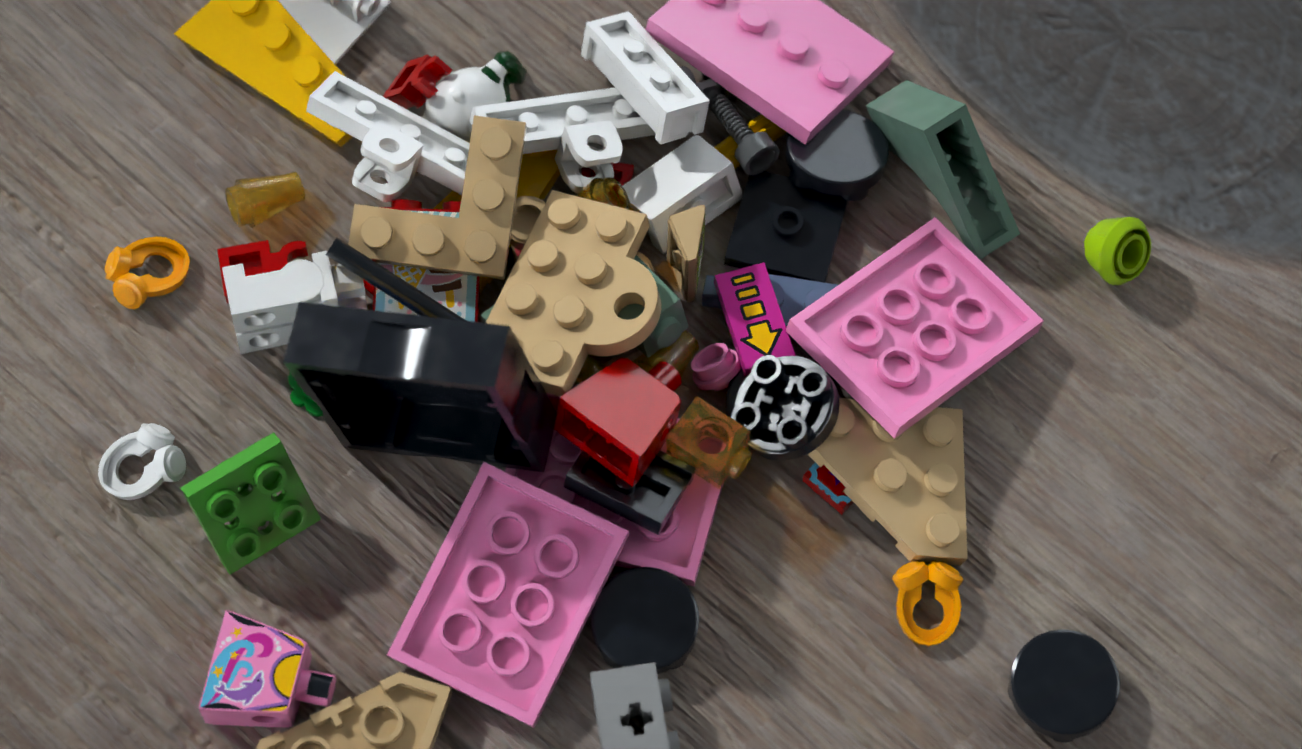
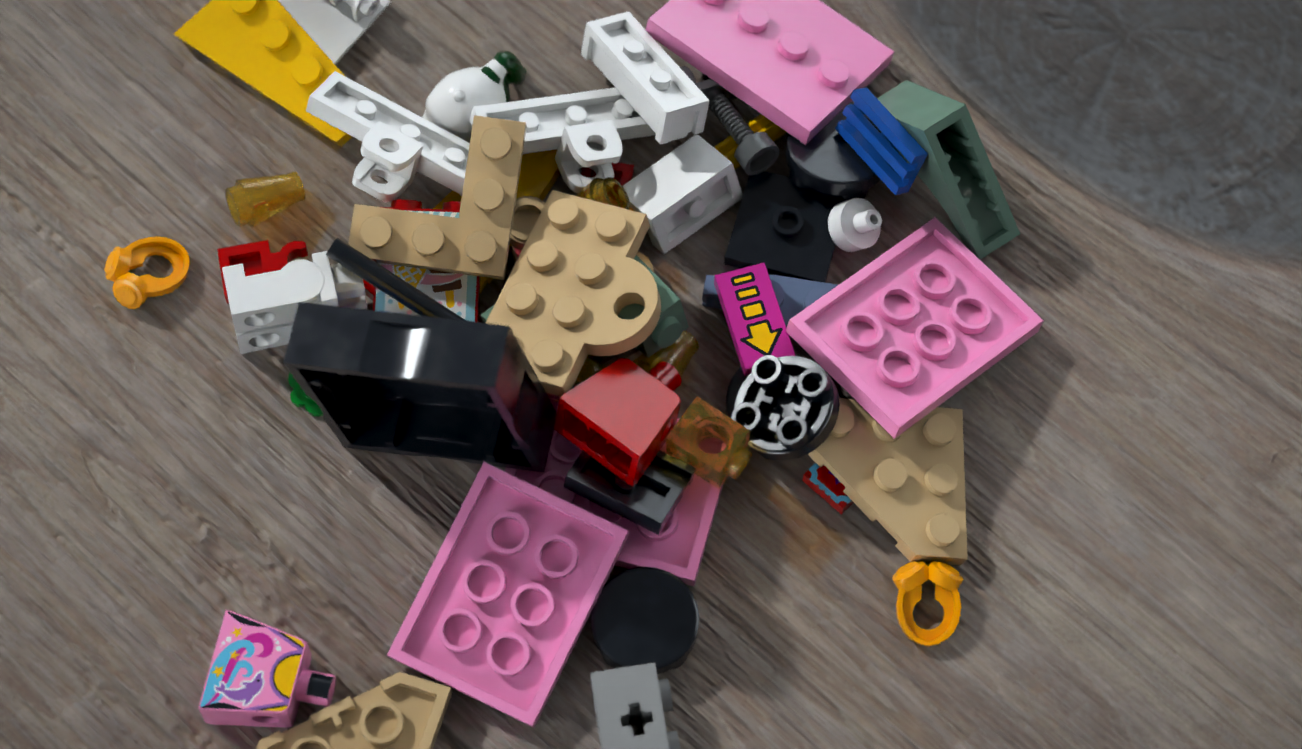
white piece [98,423,186,500] -> none
bright green plate [181,432,321,575] -> none
red plate [383,55,452,109] -> none
tan slope [667,205,706,303] -> none
bright pink plate [691,343,741,391] -> none
black tile [1008,629,1120,743] -> none
lime cone [1084,217,1151,285] -> none
none -> white tile [828,198,882,252]
none -> blue tile [835,87,928,195]

